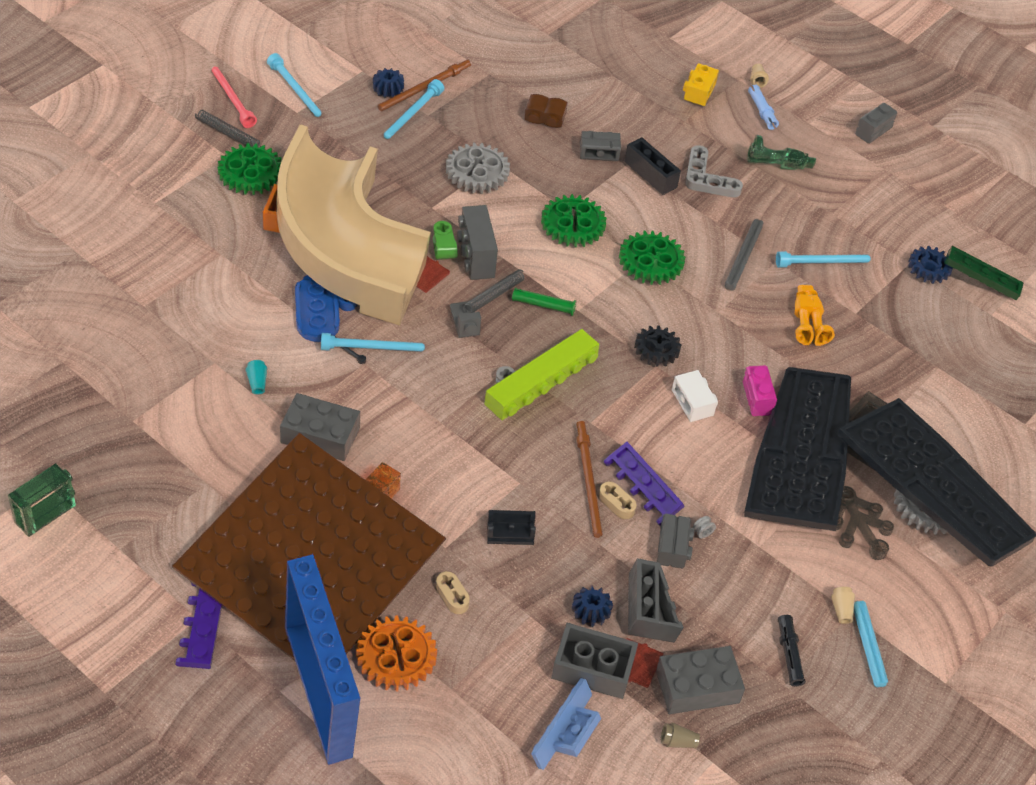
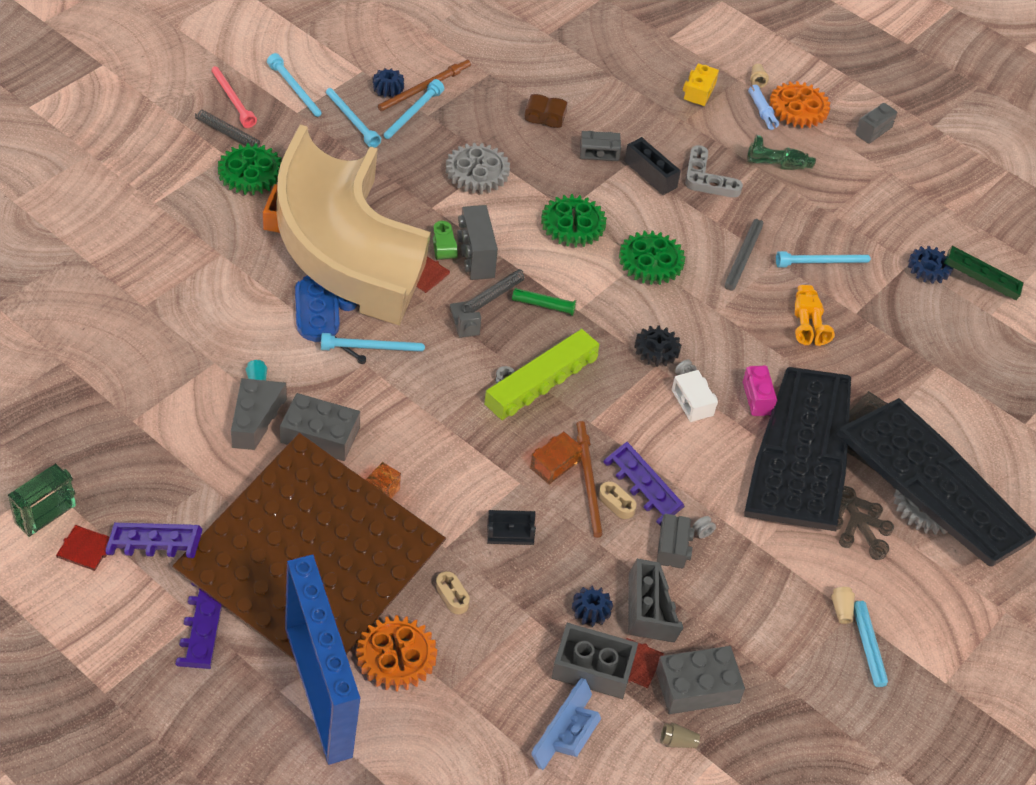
black pin [777,614,806,687] -> none
none -> clear red piece [56,525,110,571]
none -> dark purple hinge [106,522,203,558]
none -> dark grey wedge [231,378,287,450]
none -> medium azure piece [326,88,381,148]
none -> clear orange brick [530,431,583,485]
none -> light grey bush [675,359,697,375]
none -> orange gear [769,81,830,128]

